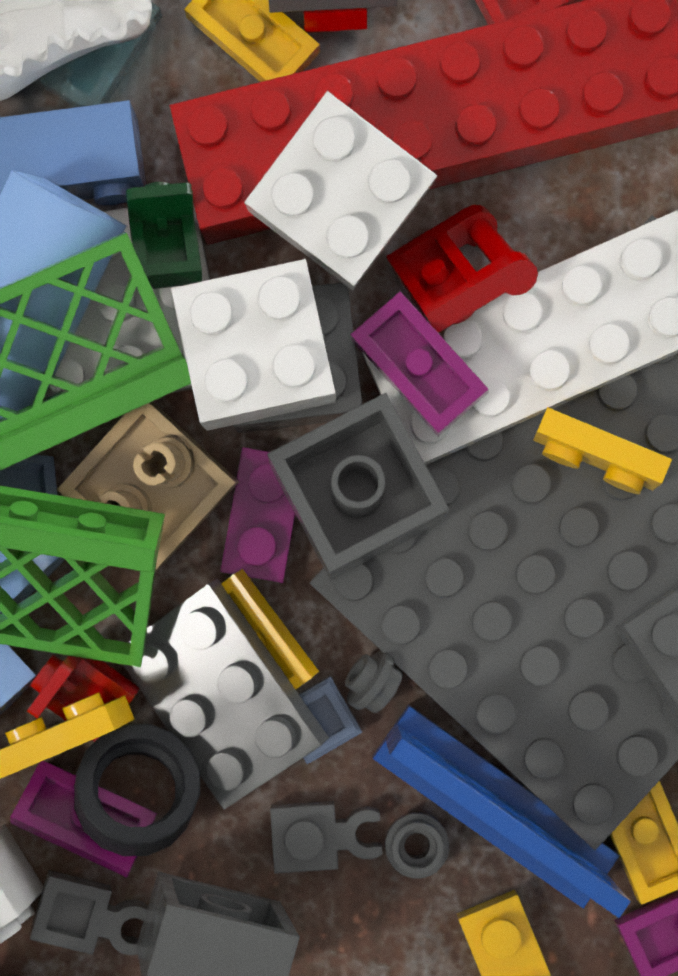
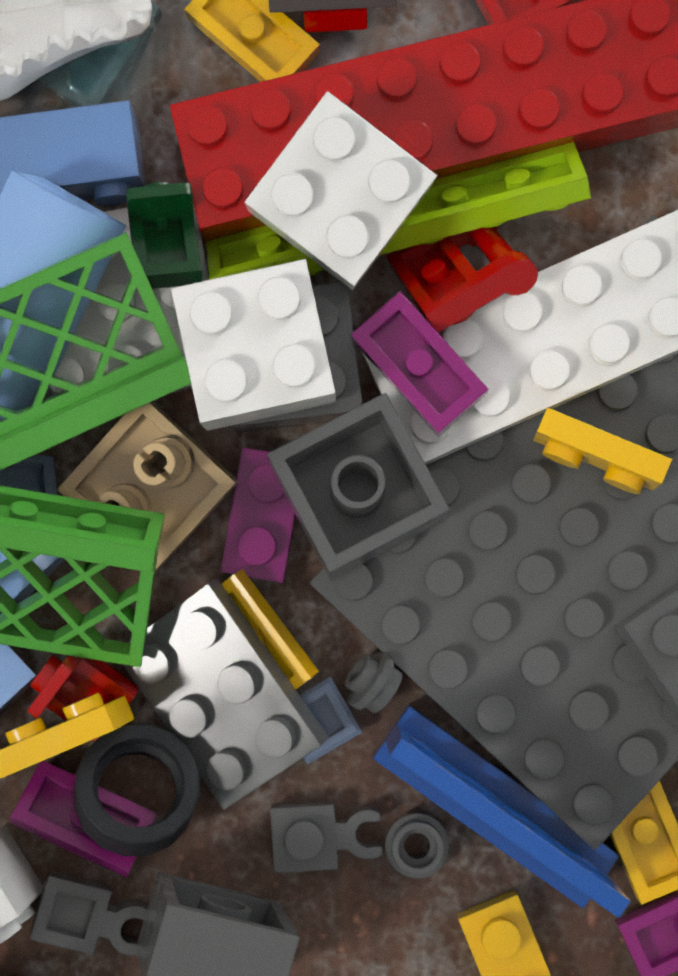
none -> lime plate [206,142,591,280]

